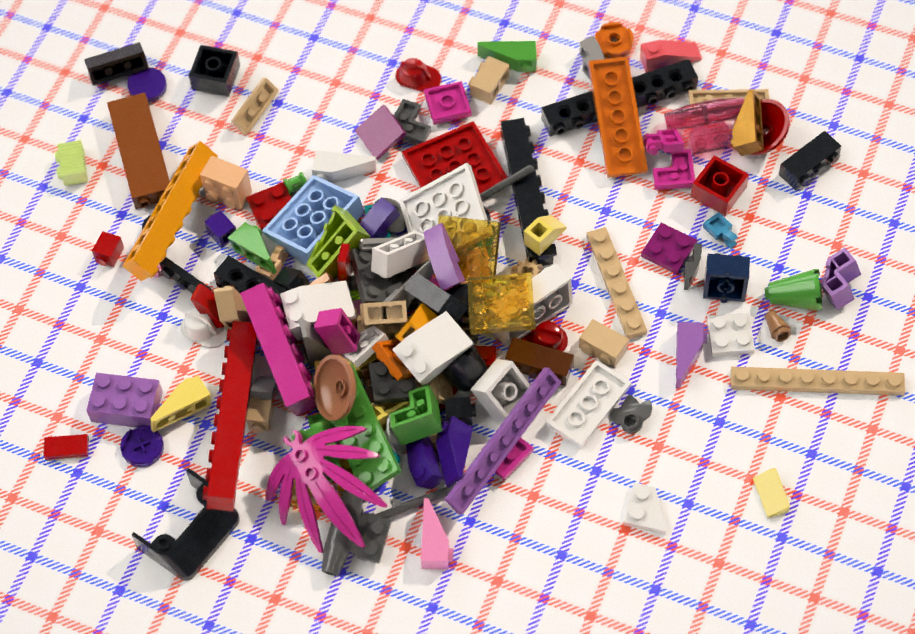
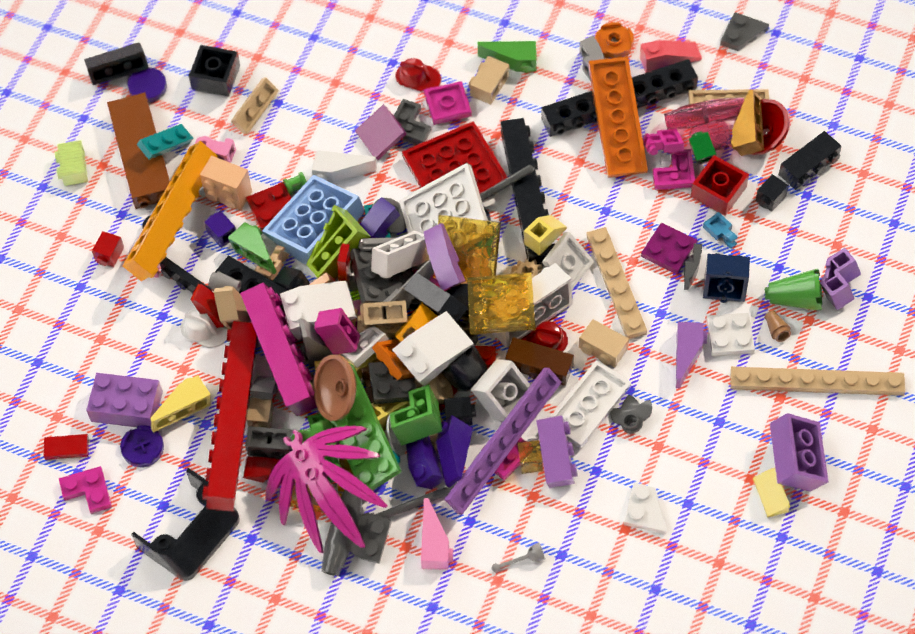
none -> dark pink plate [58,466,112,514]
none -> teal plate [137,123,194,160]
none -> bright pink leg [195,136,236,163]
none -> light grey cone [208,271,241,292]
none -> red slope [243,457,282,484]
none -> dark grey brick [245,426,293,460]
none -> light grey hinge [491,542,545,572]
none -> clear yellow panel [517,440,543,474]
none -> medium lavender brick [536,415,578,488]
none -> white plate [542,232,594,290]
none -> green brick [689,131,716,166]
none -> dark grey wing [720,12,770,51]
none -> black brick [755,174,789,212]
none -> medium lavender brick [769,413,829,492]

